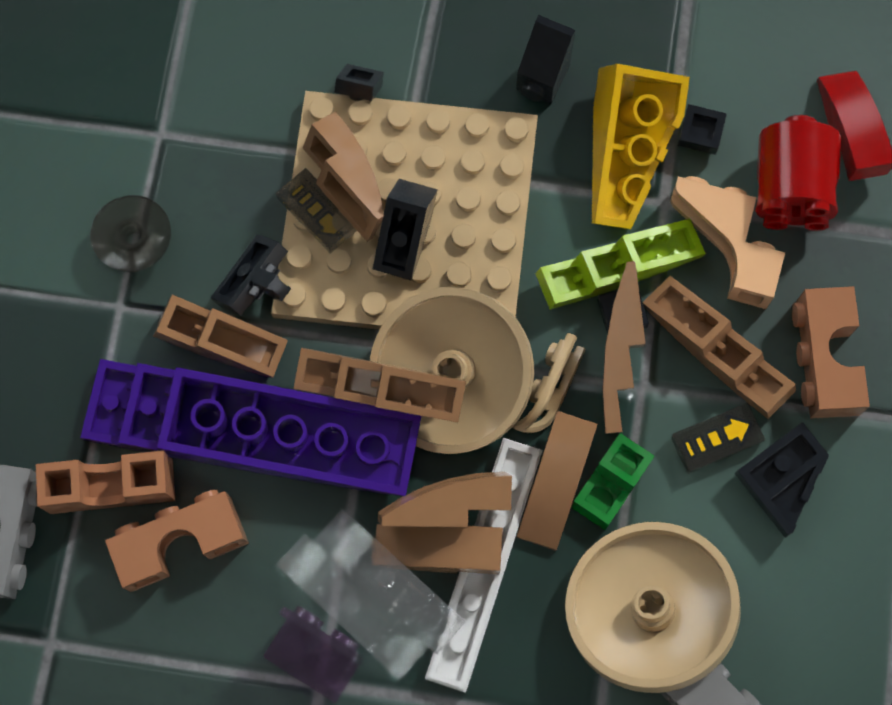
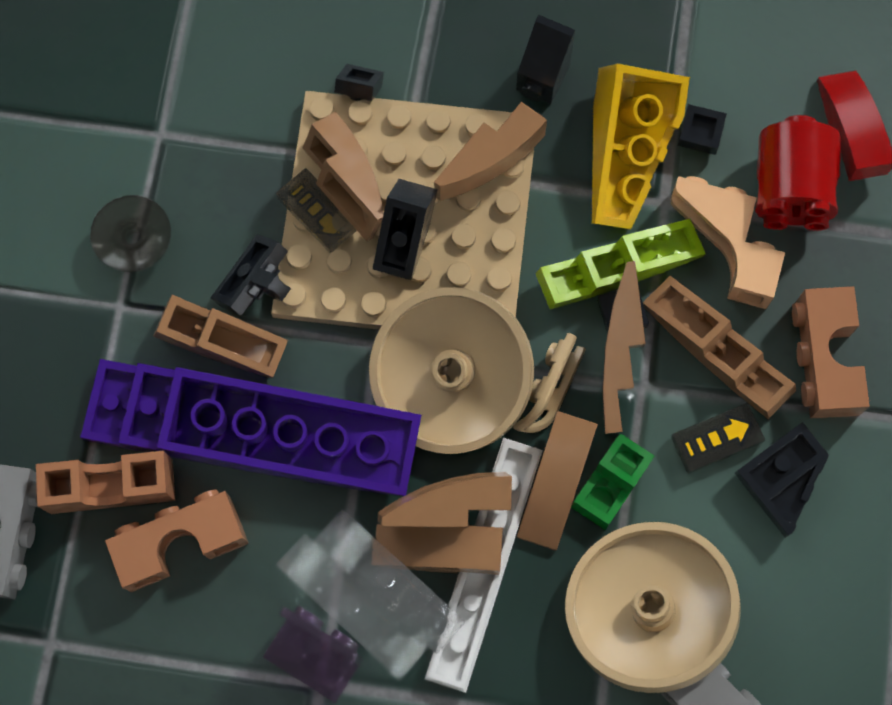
medium nougat slope [293,348,466,423] -> none
none -> medium nougat slope [434,102,547,201]

